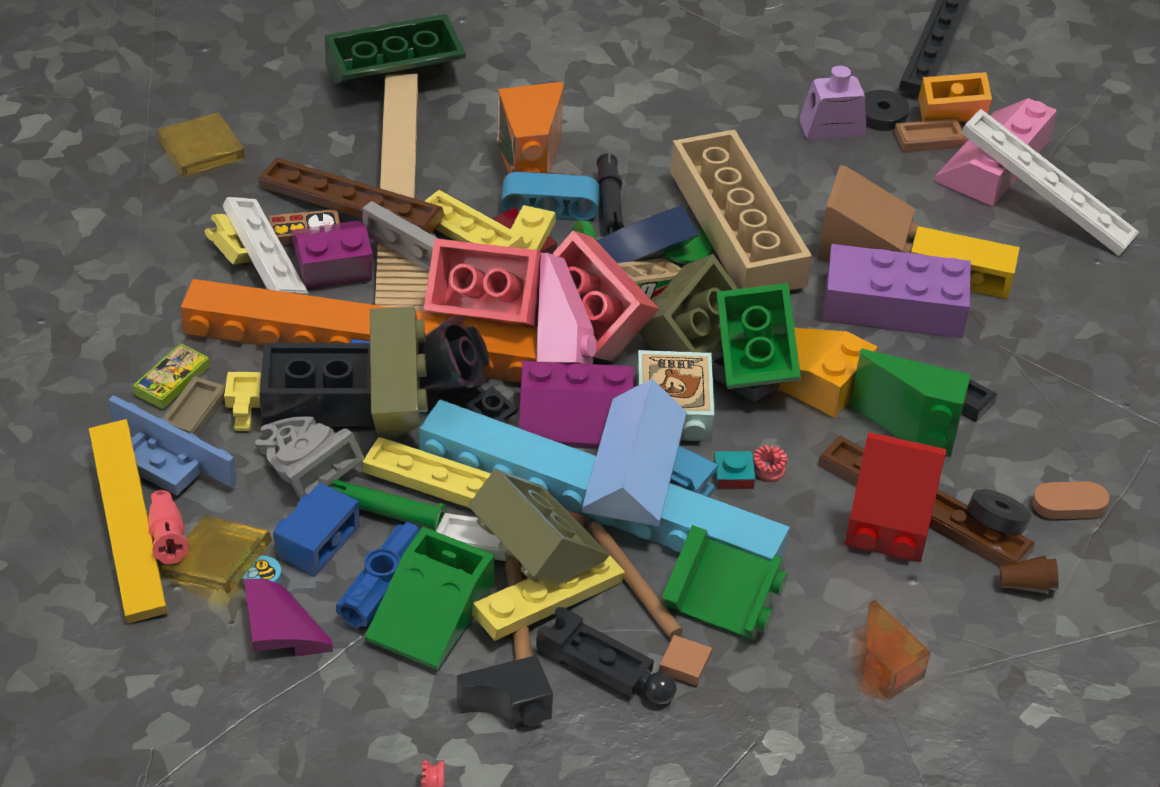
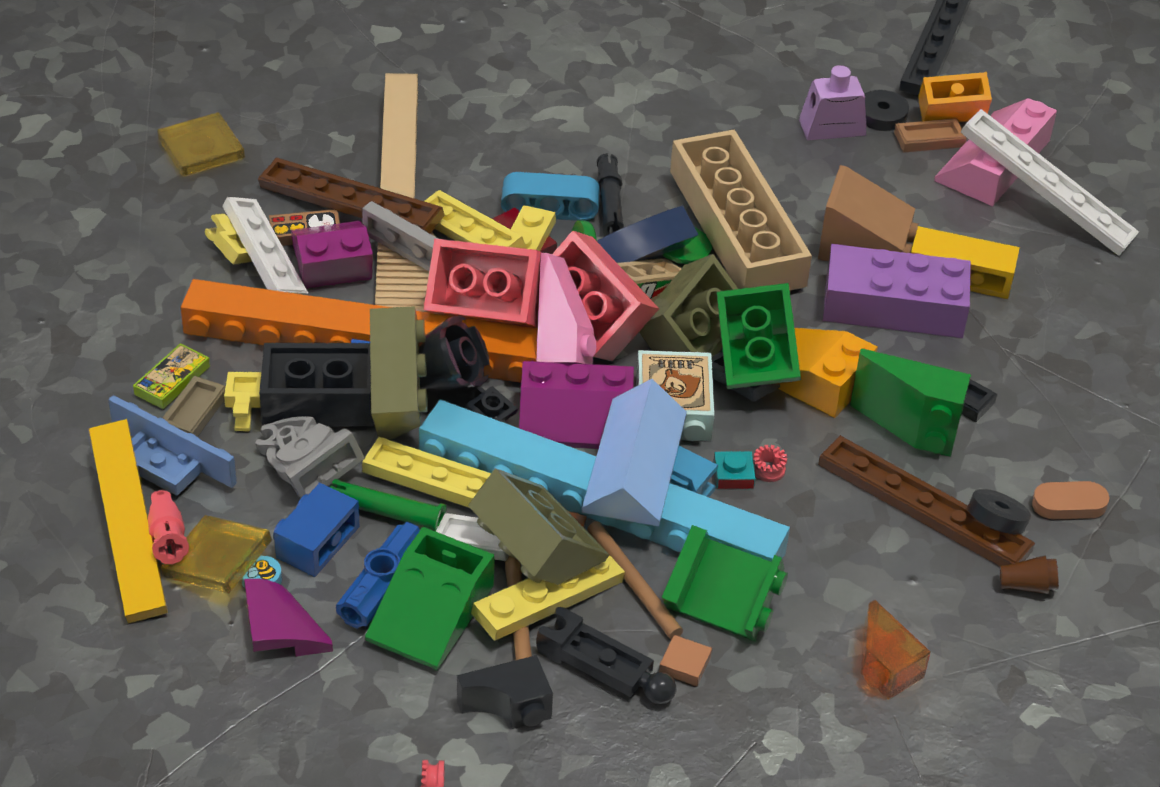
dark green slope [325,14,466,85] -> none
orange slope [497,82,564,174] -> none
red slope [845,432,947,562] -> none

